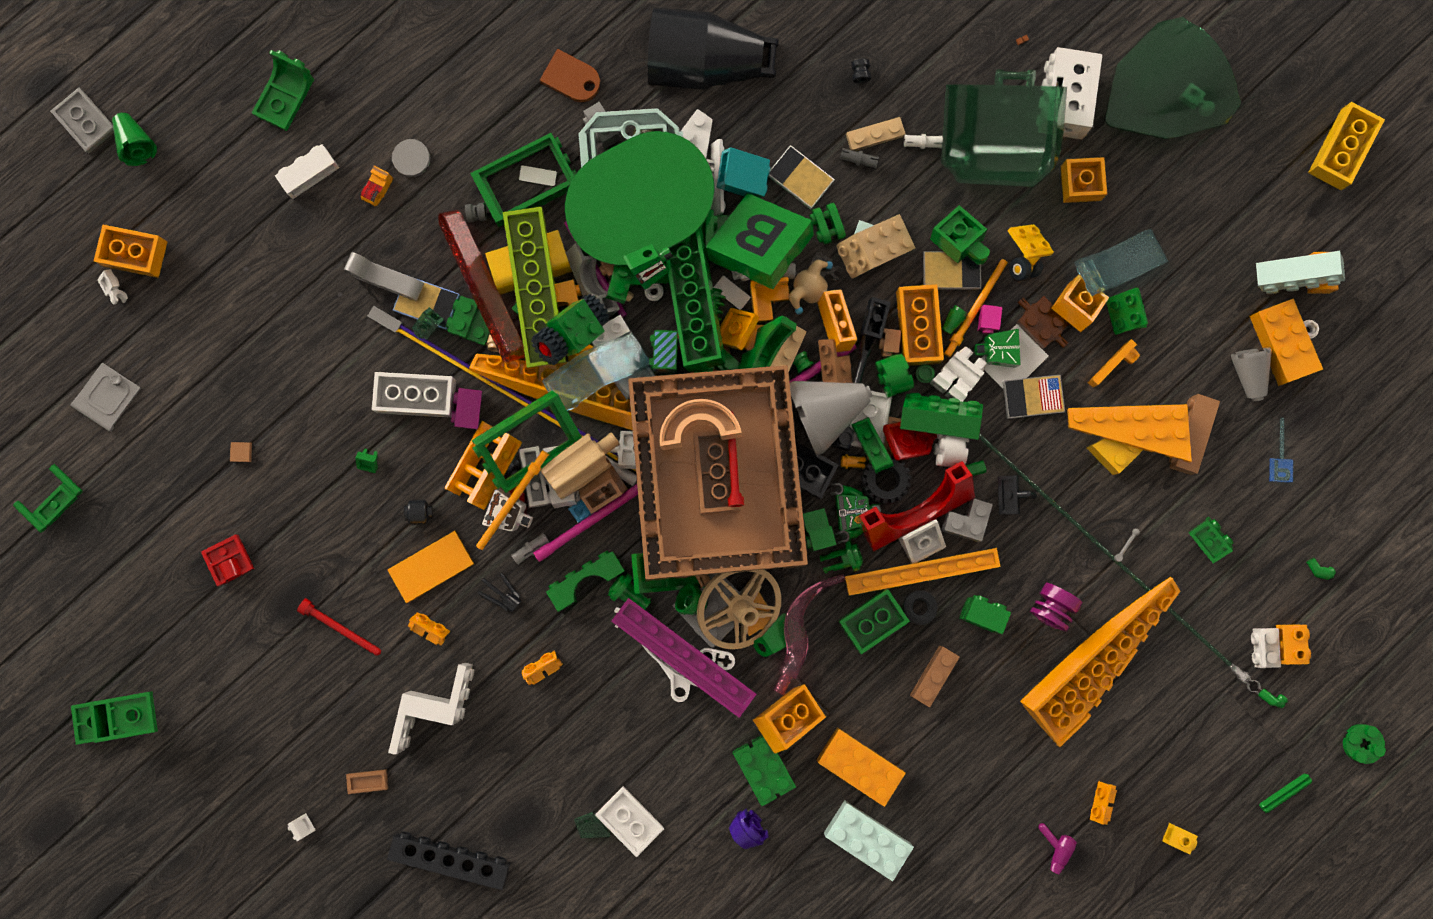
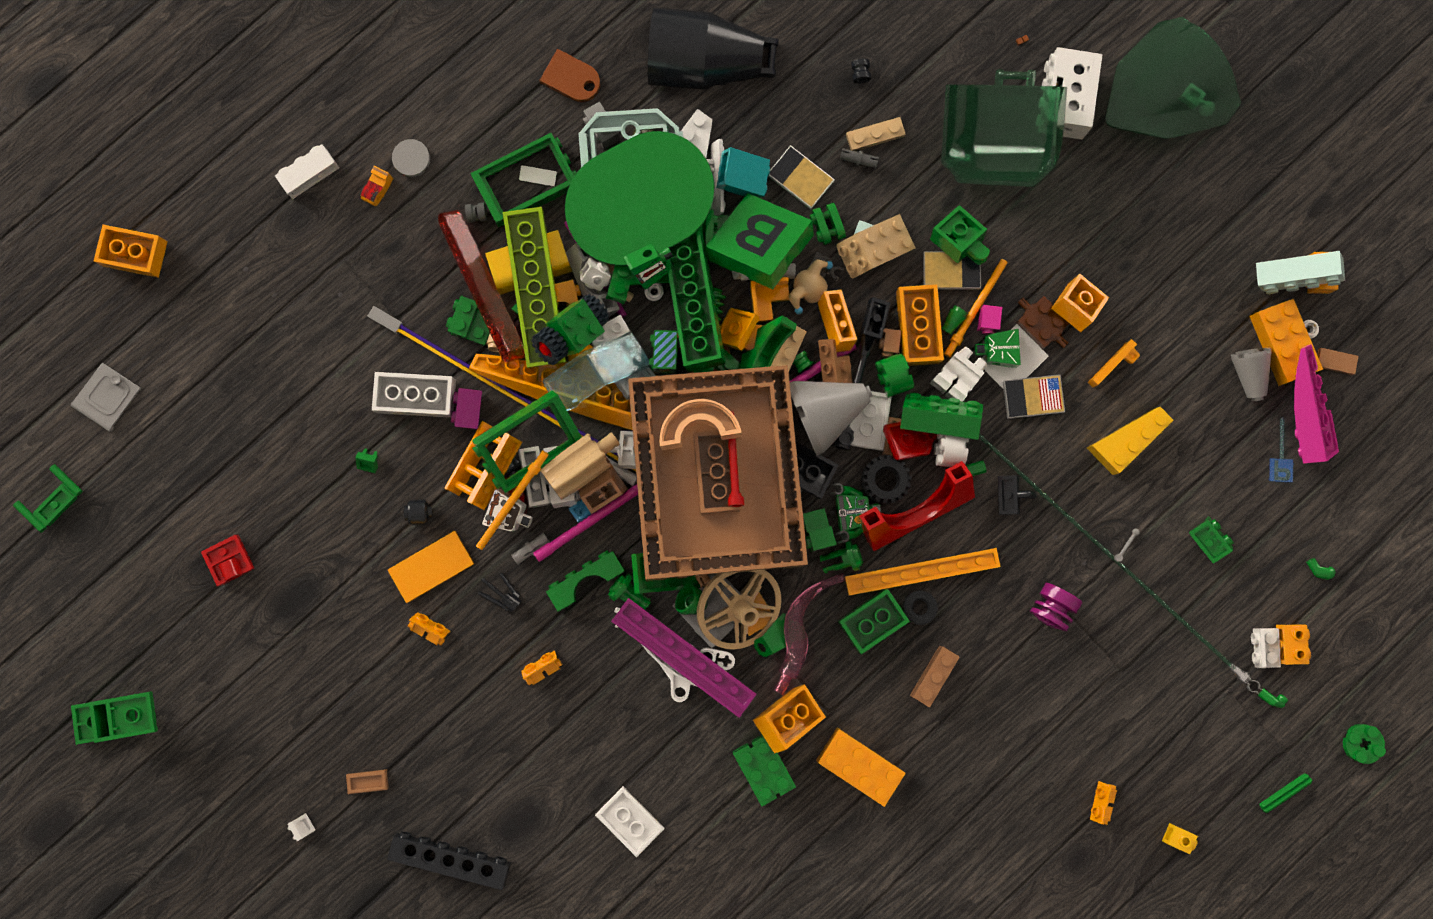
light grey tile [50,87,114,154] -> none
white plate [98,269,128,305] -> none
green cone [112,113,157,166] -> none
medium nougat tile [230,442,252,462] -> none
green bracket [252,50,314,131] -> none
red piece [297,598,381,656] -> none
light grey beam [344,252,424,301] -> none
white bracket [388,663,474,754] -> none
tile [393,275,460,330] -> none
clear green brick [412,307,444,340] -> none
clear green piece [574,812,610,838] -> none
white sticker [713,275,751,310] -> none
dark purple cone [729,809,768,849] -> none
light aqua brick [824,800,914,881] -> none
light orange pin [841,454,866,469] -> none
green tile [851,417,893,473] -> none
white slope [898,520,946,564] -> none
white pin [904,134,943,149] -> none
green plate [915,364,935,383] -> none
light grey brick [941,499,993,542] -> none
green brick [959,595,1011,634] -> none
yellow plate [1008,224,1054,280] -> none
light orange wedge [1020,577,1180,747] -> none
magenta piece [1038,823,1077,875] -> none
light orange brick [1061,157,1107,203] -> none
light orange wing [1067,404,1192,463] -> none
clear light blue windscreen [1074,229,1168,296] -> none
green bracket [1106,288,1148,335] -> none
medium nougat brick [1169,394,1220,475] -> none
yellow brick [1308,102,1385,190] -> none
none -> white brick [579,258,611,291]
none -> dark pink wedge [1294,344,1339,463]
none -> medium nougat tile [1317,348,1358,375]

